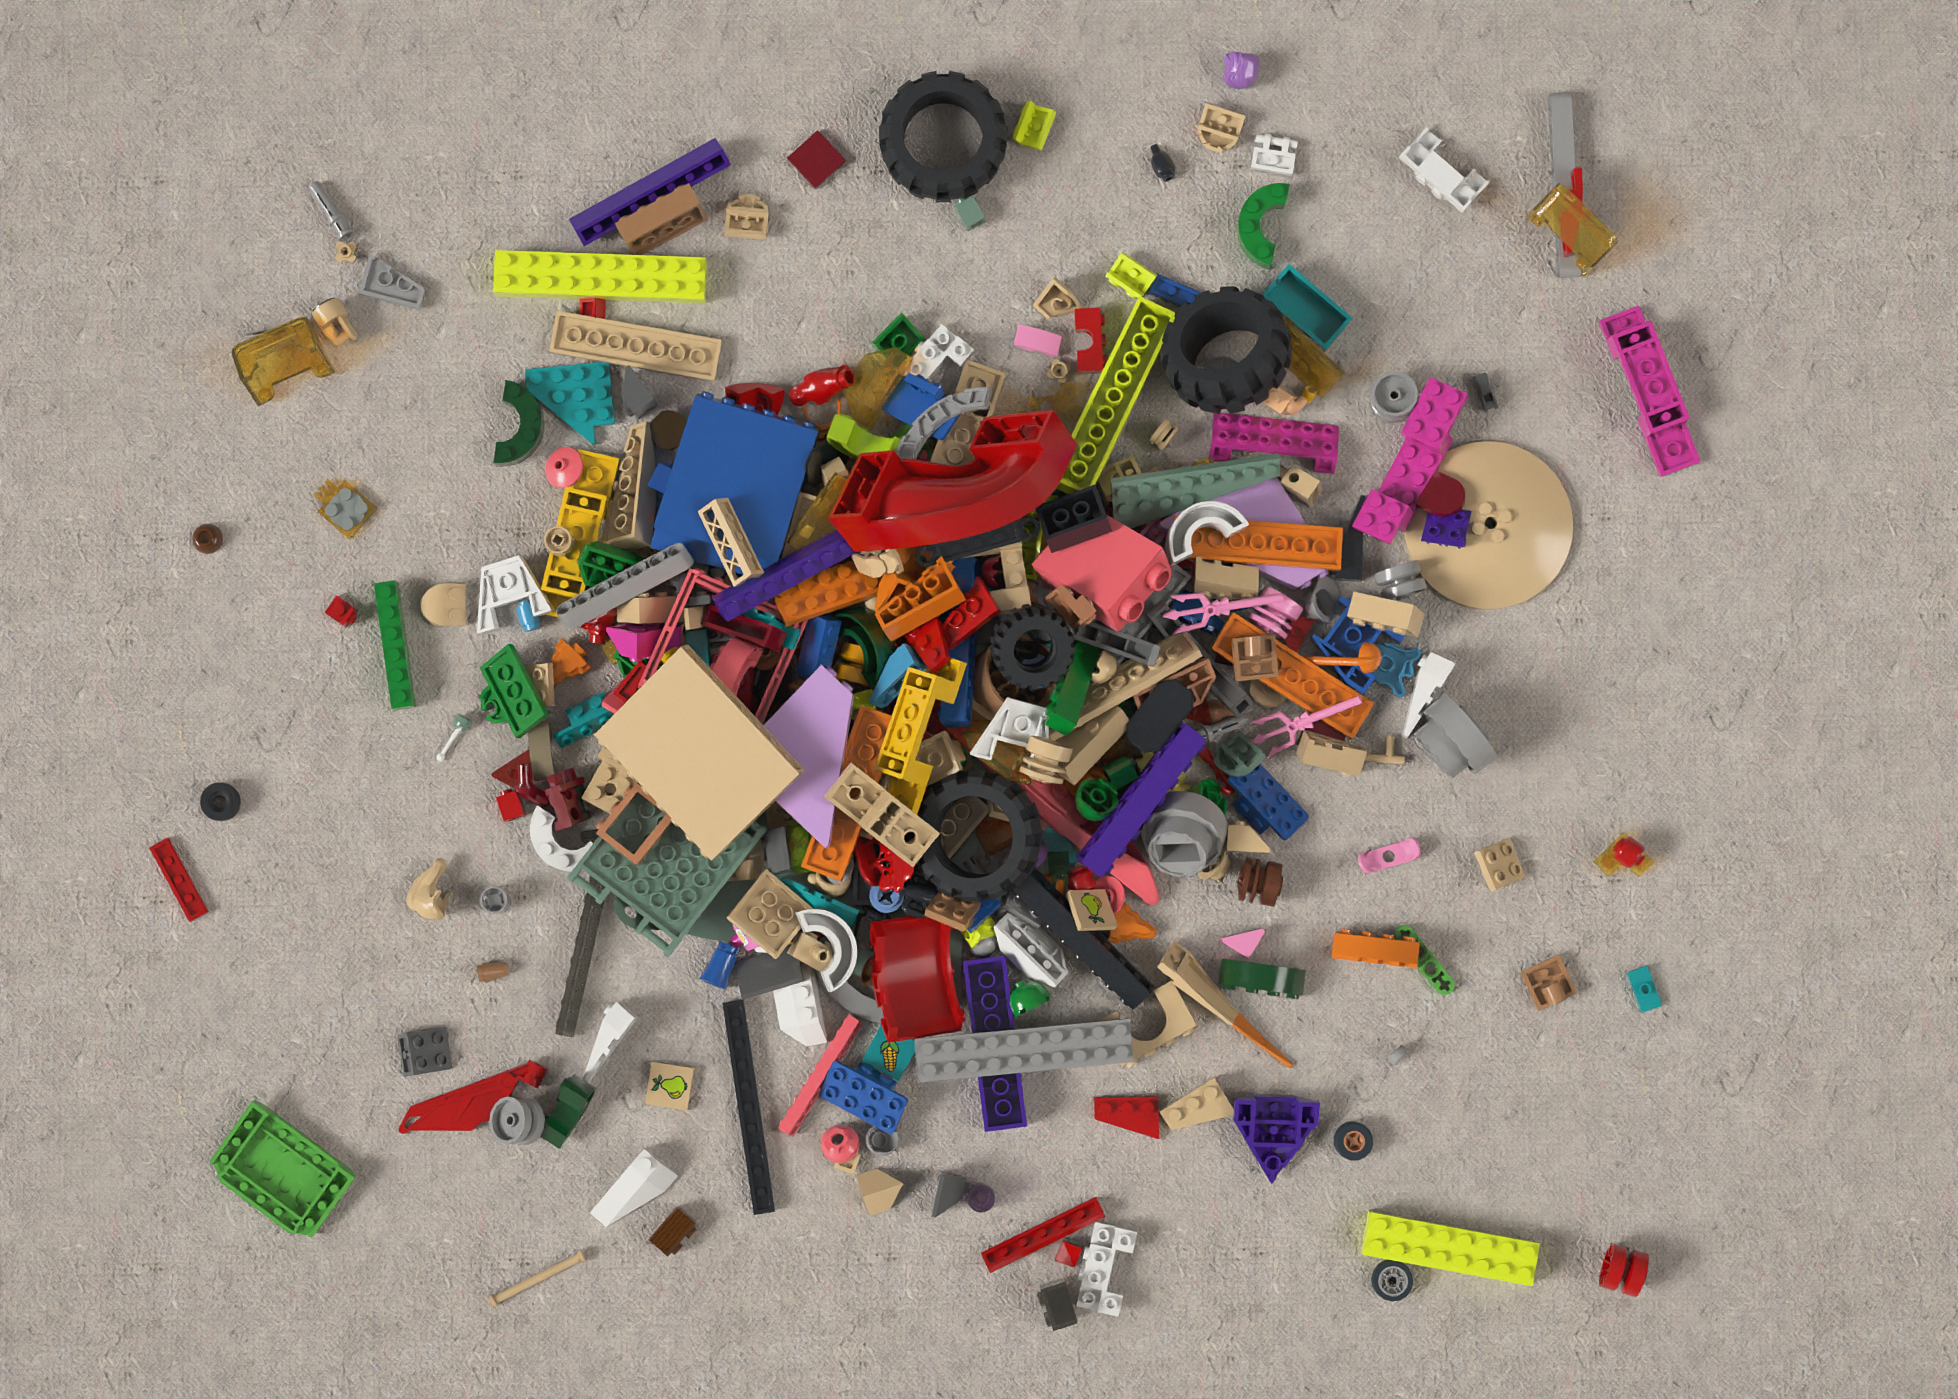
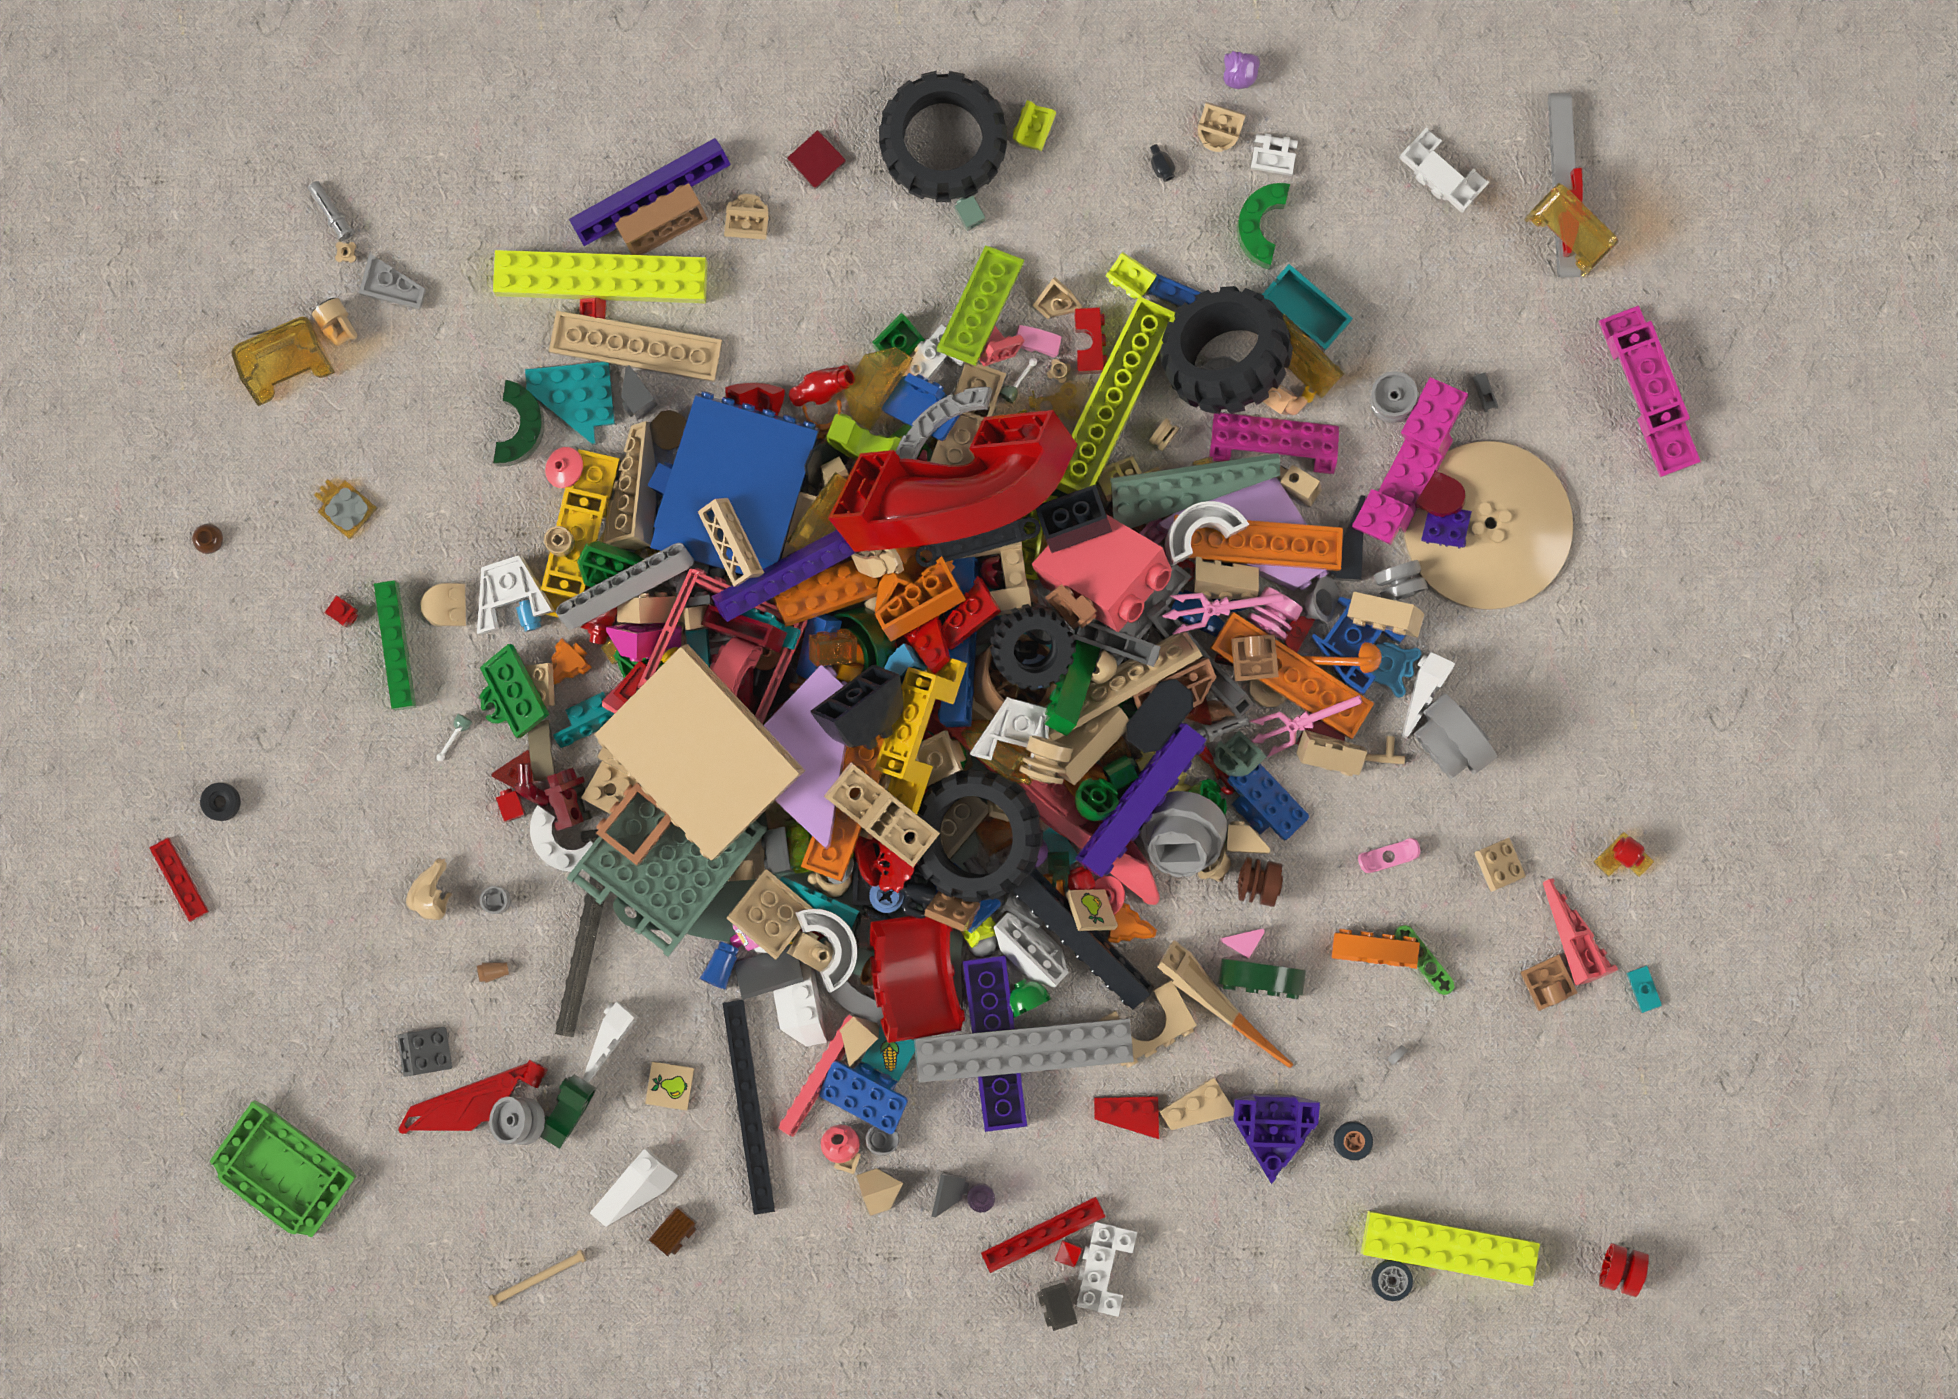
none -> clear orange brick [809,629,857,666]
none -> black hips [811,665,904,750]
none -> tan slope [839,1016,879,1067]
none -> lime plate [937,245,1024,366]
none -> coral bracket [979,326,1025,366]
none -> hinge [999,358,1037,403]
none -> coral wedge [1543,878,1618,986]

